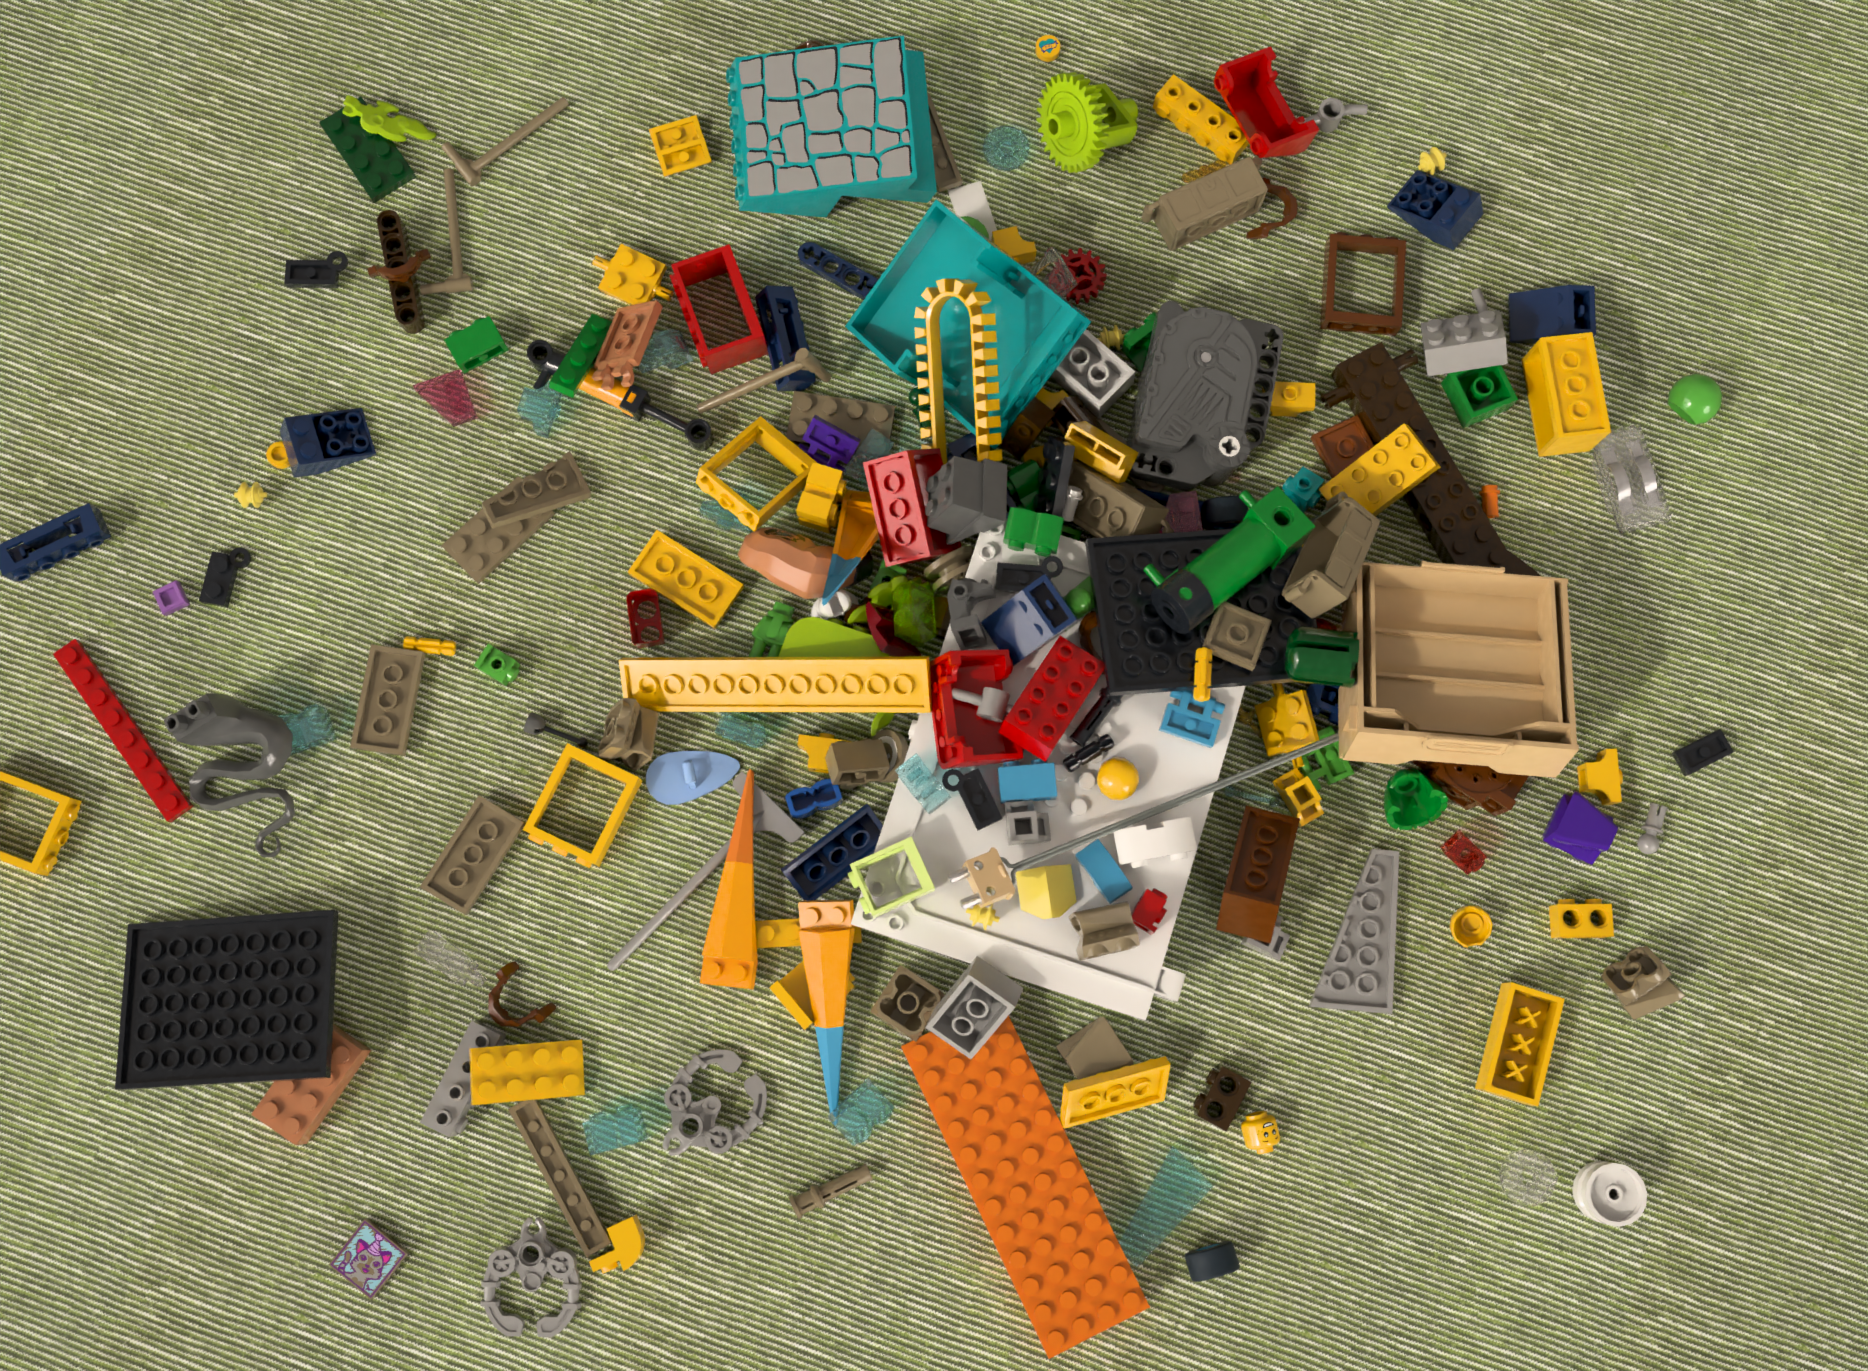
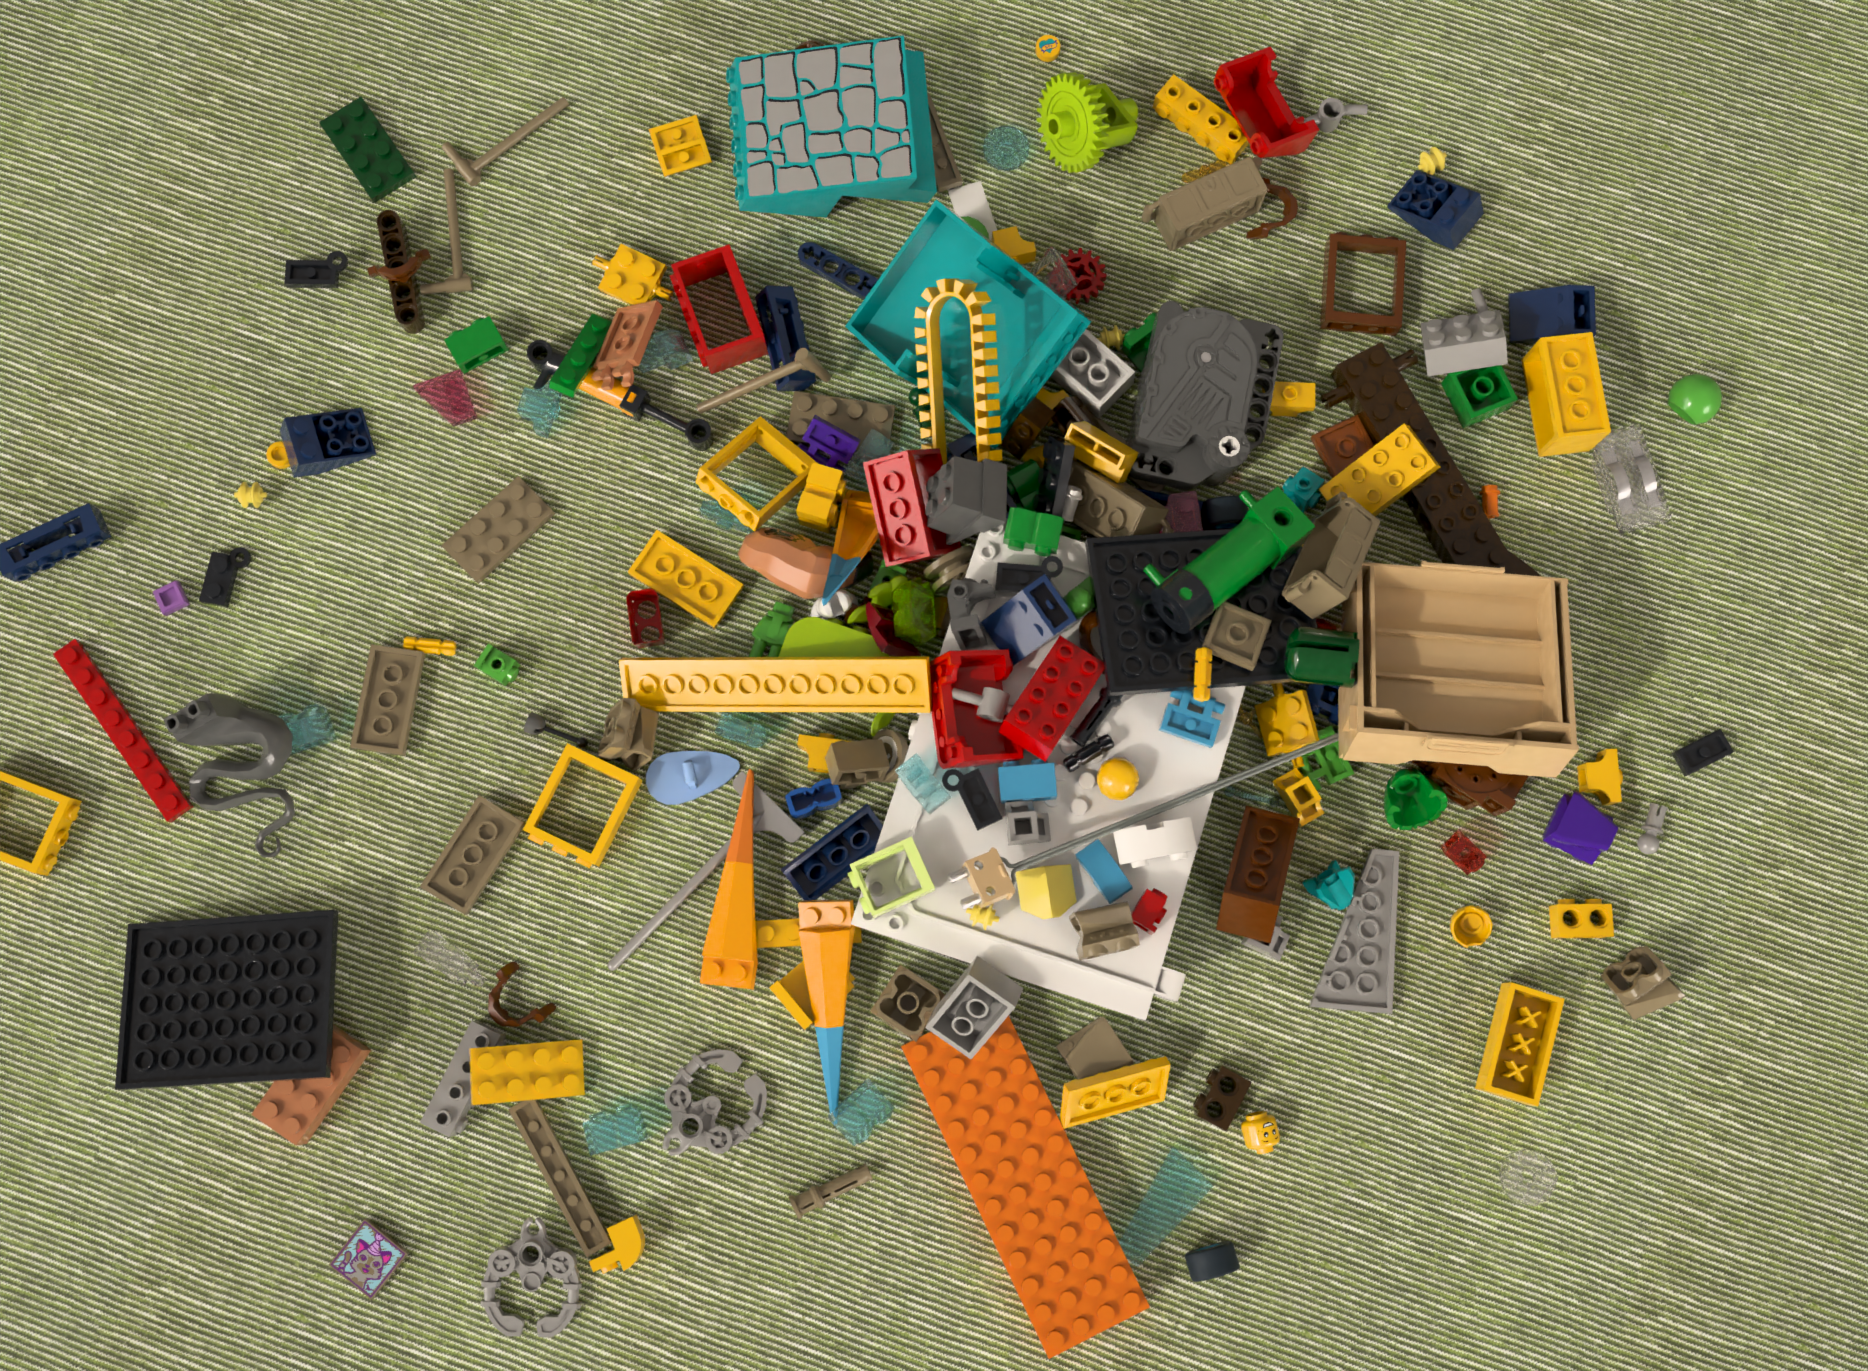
lime piece [342,95,436,142] -> none
dark tan wing [482,451,591,529] -> none
white wheel [1572,1160,1647,1227] -> none
none -> teal brick [1302,860,1355,910]

